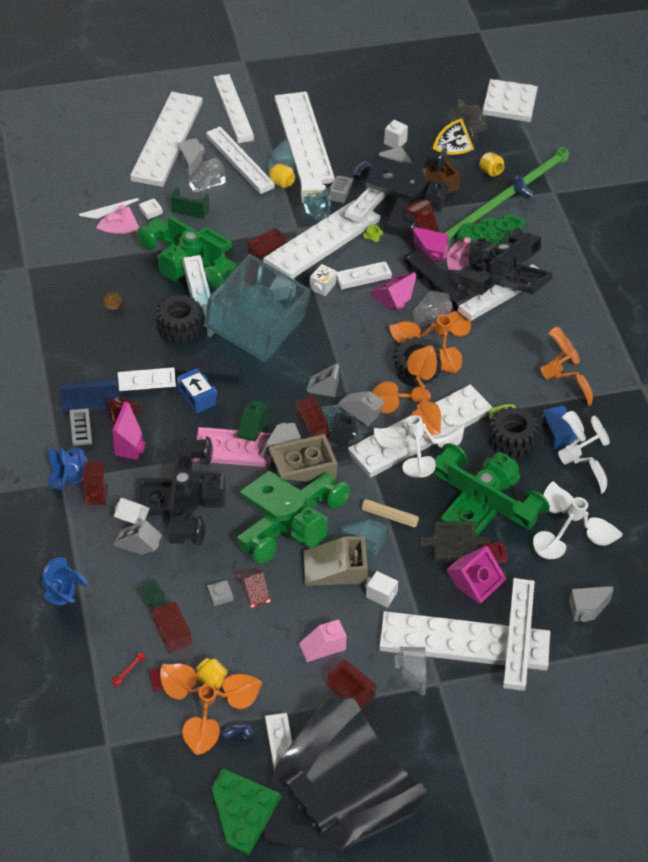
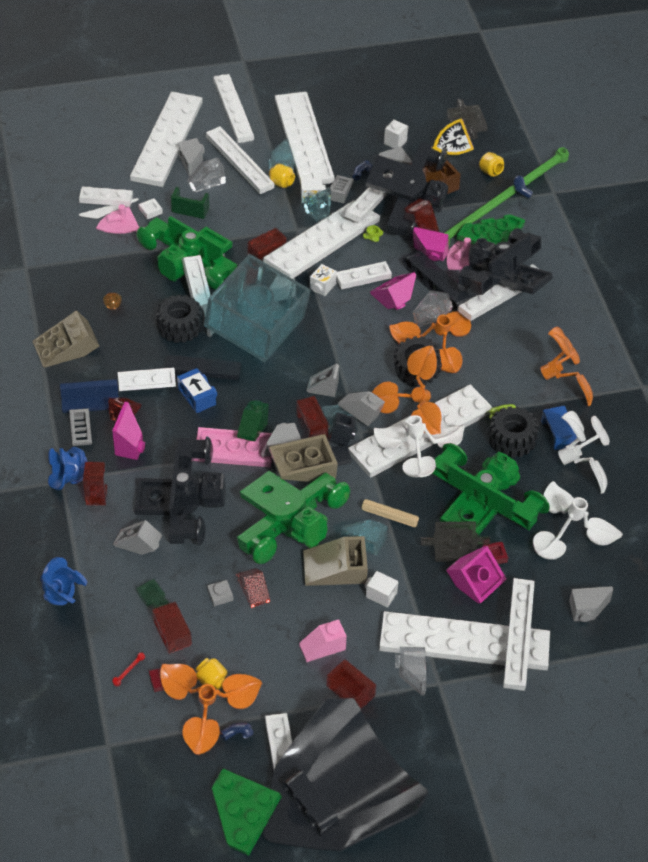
white brick [114,498,149,524] -> none
white plate [483,79,538,122] -> none
none -> dark tan slope [32,310,99,368]
none -> white plate [79,187,133,207]

